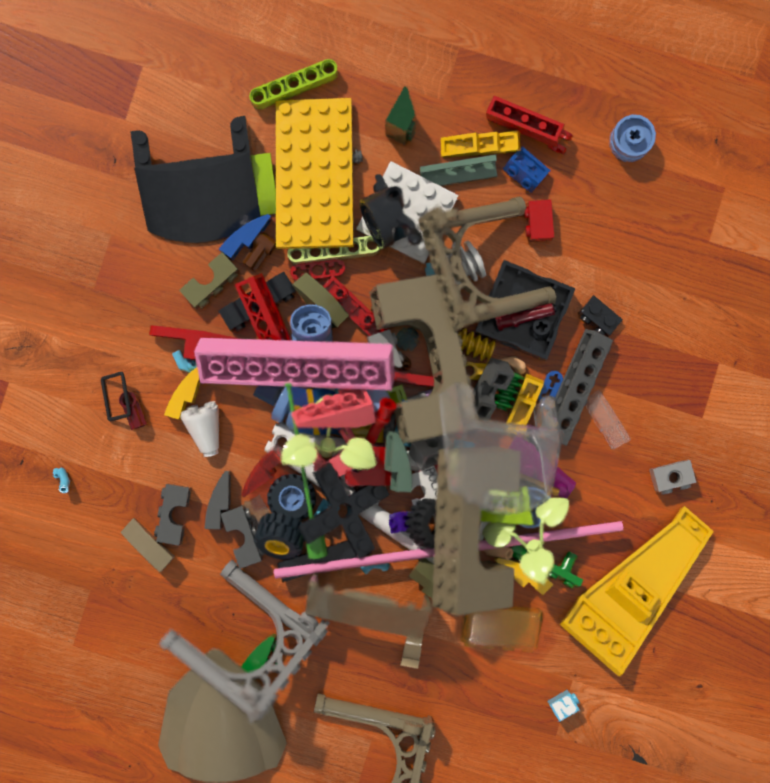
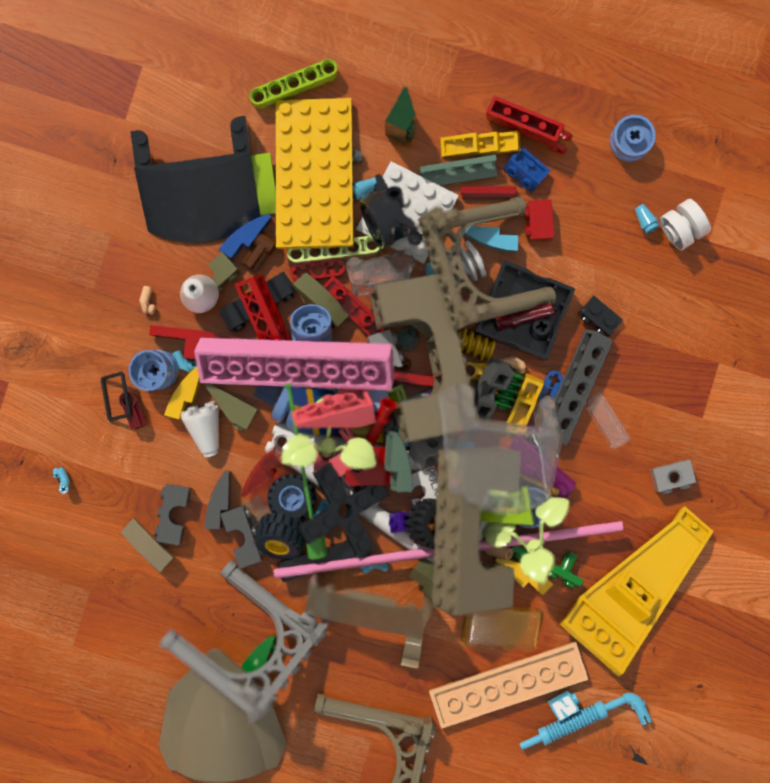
none -> medium blue wheel [129,350,179,391]
none -> light nougat arm [139,286,156,315]
none -> white cone [180,274,219,313]
none -> olive slope [205,383,259,431]
none -> clear slope [345,248,416,297]
none -> medium azure cone [353,177,376,201]
none -> light nougat plate [429,641,588,729]
none -> medium azure slope [460,226,518,254]
none -> red axle [461,186,517,198]
none -> medium azure piece [519,692,652,750]
none -> medium azure cone [635,204,659,234]
none -> white wheel [660,199,711,251]

